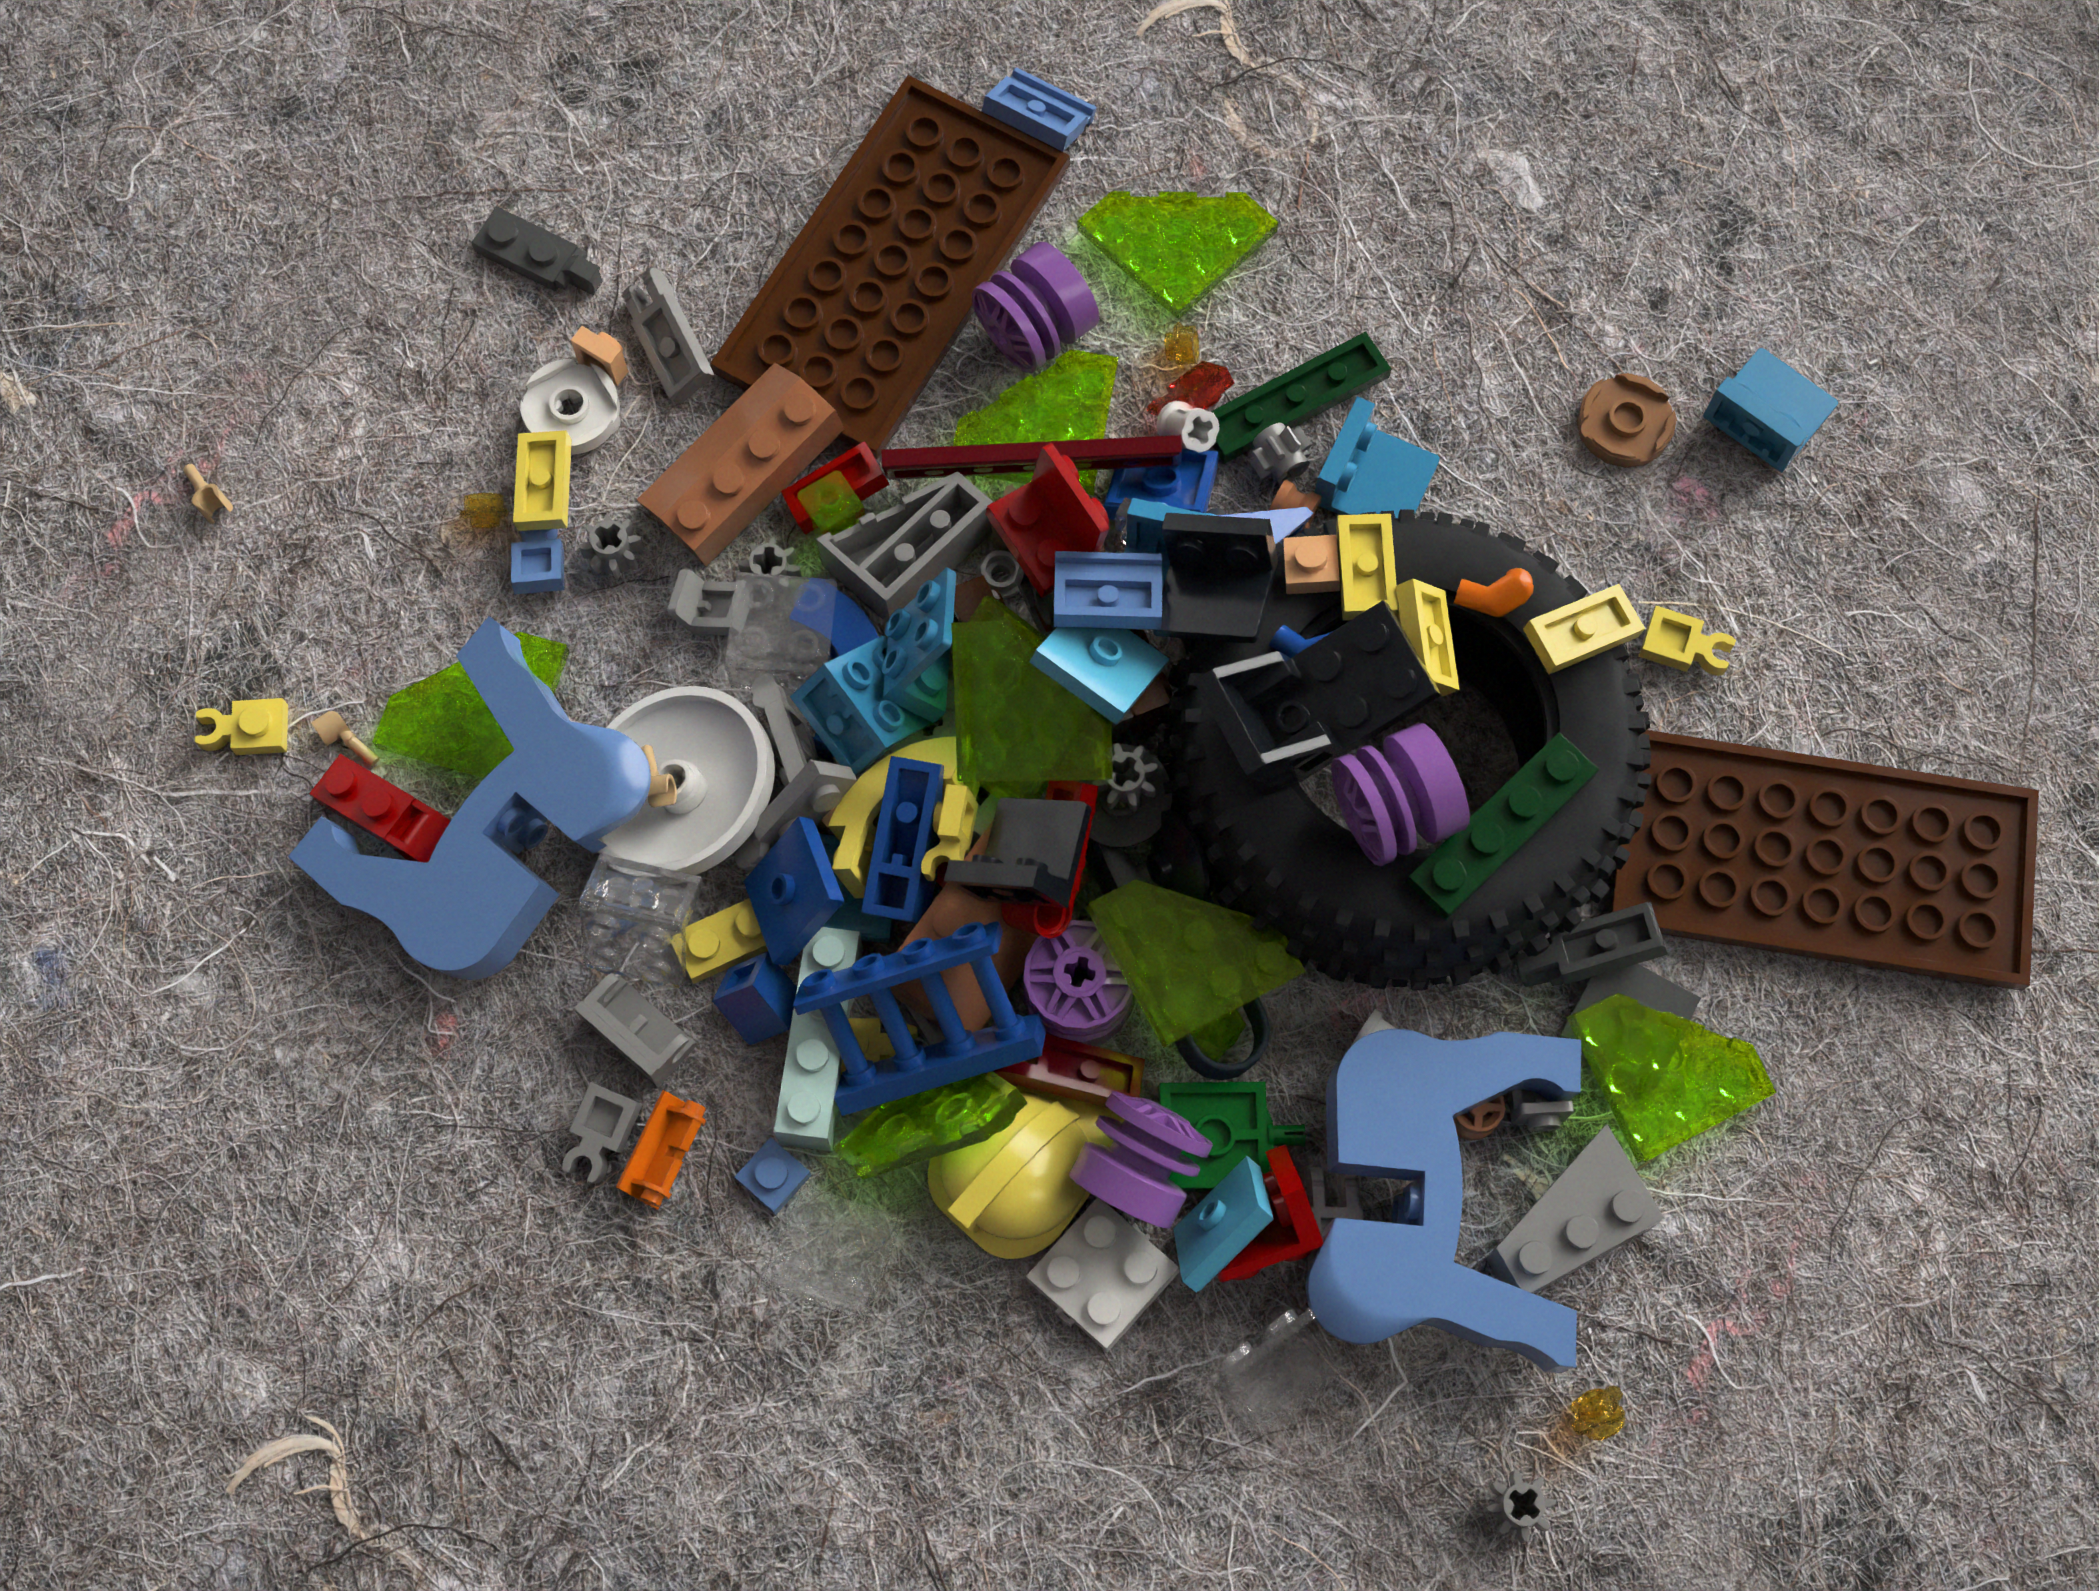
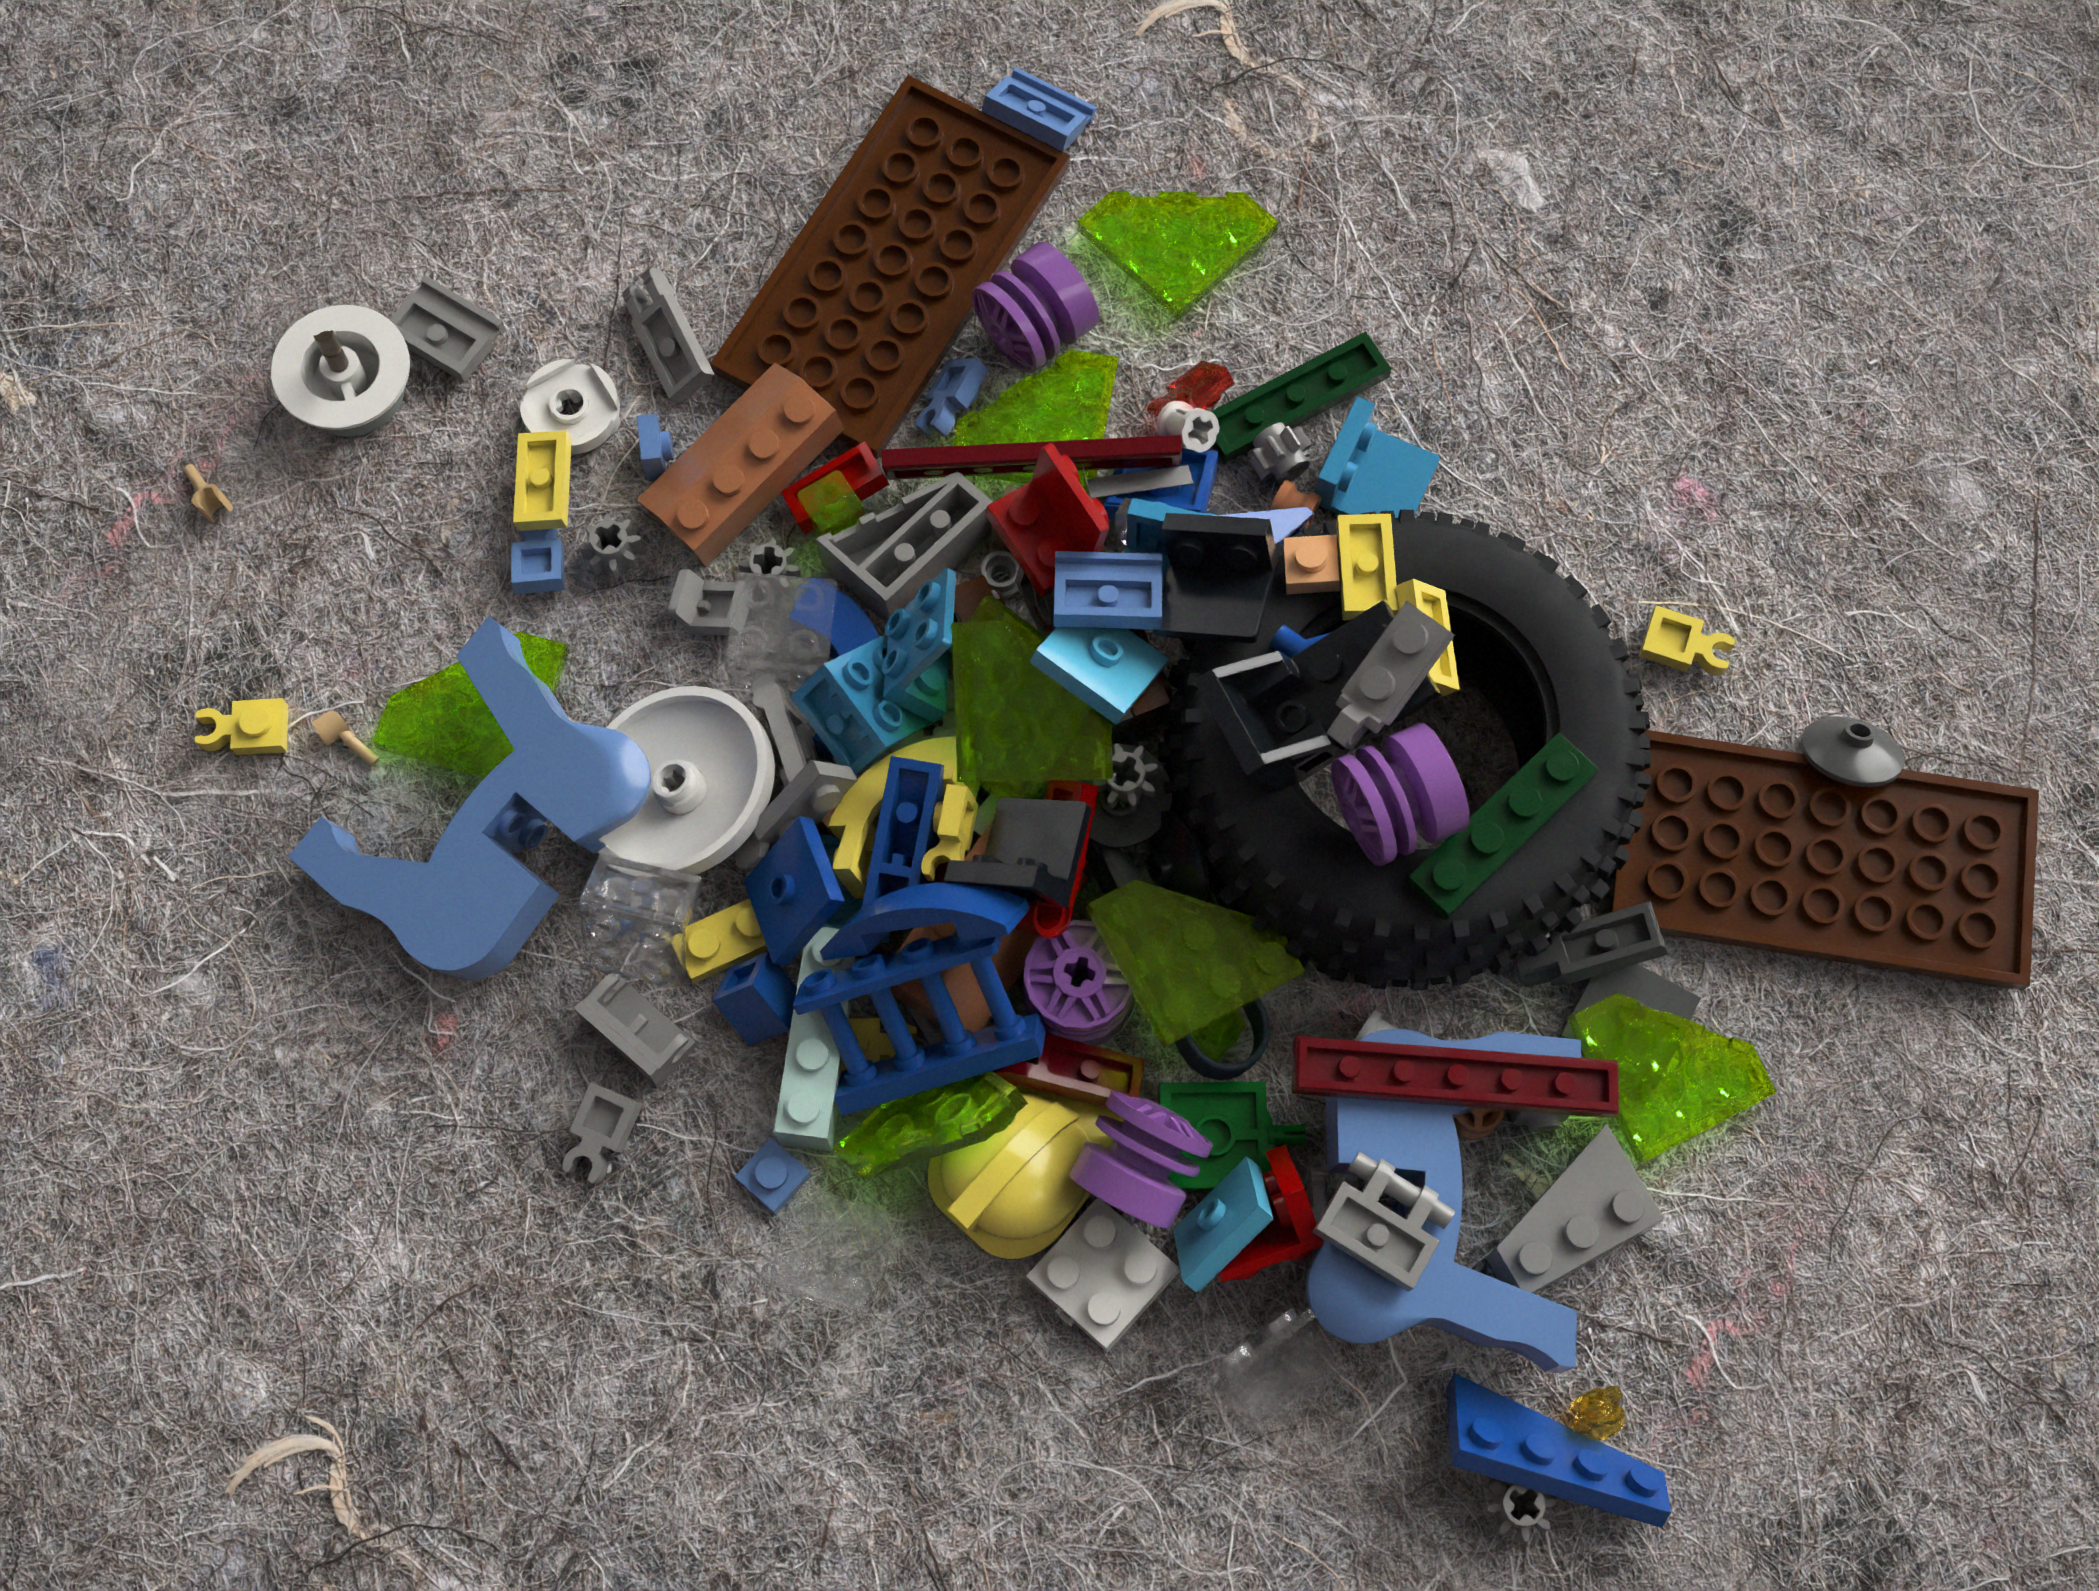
red plate [309,754,451,863] -> none
clear yellow plate [459,493,509,529] -> none
dark grey hinge [471,206,603,296] -> none
light nougat plate [571,326,628,386] -> none
orange hinge [616,1090,707,1210] -> none
tan hand [641,745,677,808] -> none
clear yellow plate [1165,322,1200,370] -> none
orange arm [1453,568,1534,617] -> none
light yellow plate [1523,584,1645,674] -> none
medium nougat tile [1577,373,1677,468] -> none
dark azure bracket [1702,348,1838,473] -> none
none -> white piece [271,305,410,437]
none -> light grey plate [389,275,506,383]
none -> medium blue plate [637,413,674,481]
none -> blue slope [820,883,1030,961]
none -> medium blue plate [914,358,989,437]
none -> light grey piece [1082,464,1194,498]
none -> dark red tile [1291,1036,1619,1118]
none -> light grey plate [1312,1151,1455,1292]
none -> light grey hinge [1327,601,1455,750]
none -> blue wing [1446,1373,1671,1528]
none -> dark grey dish [1801,717,1905,787]

